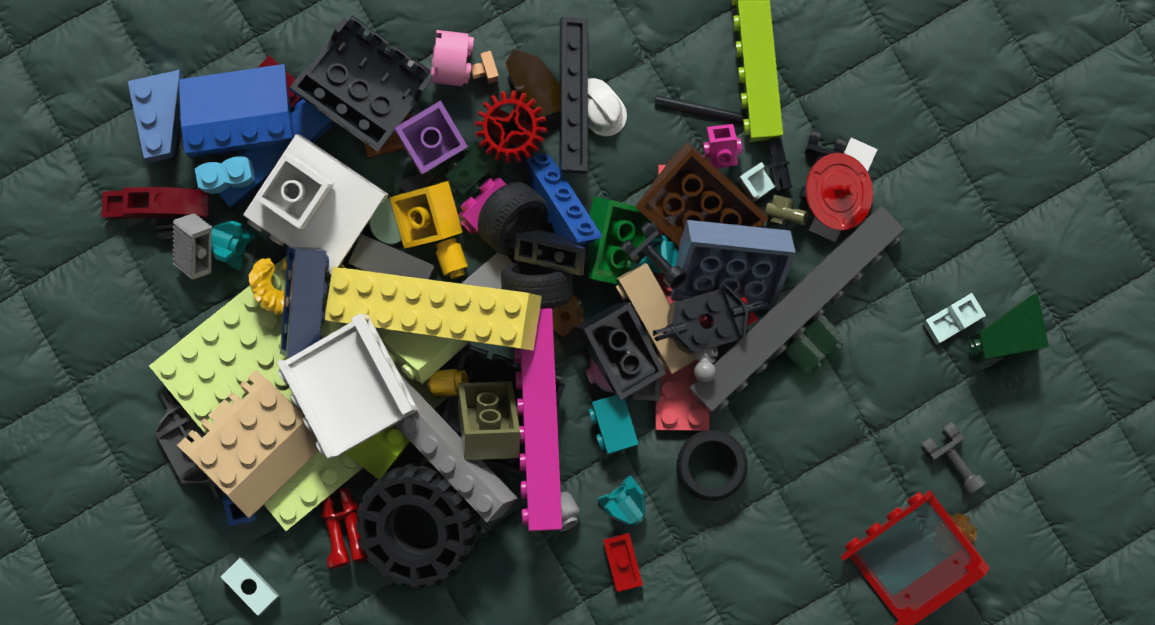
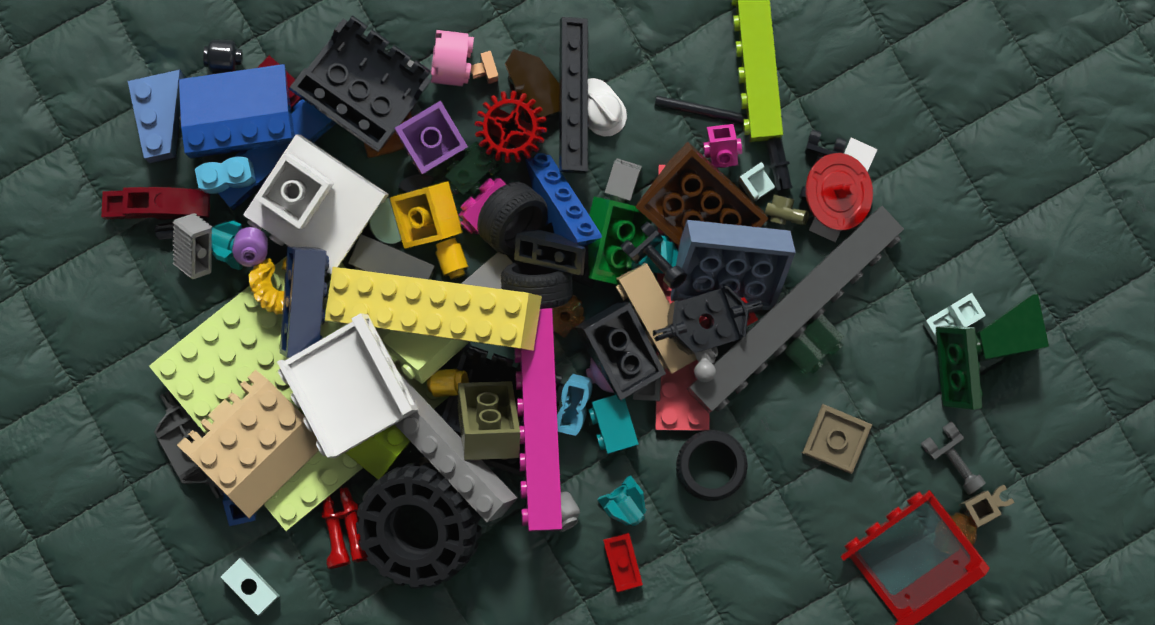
none -> black head [203,39,243,74]
none -> medium lavender head [232,227,269,267]
none -> medium azure brick [557,374,593,436]
none -> light grey slope [605,158,642,203]
none -> dark tan tile [802,404,872,474]
none -> dark green plate [935,325,983,410]
none -> dark tan brick [960,485,1015,528]

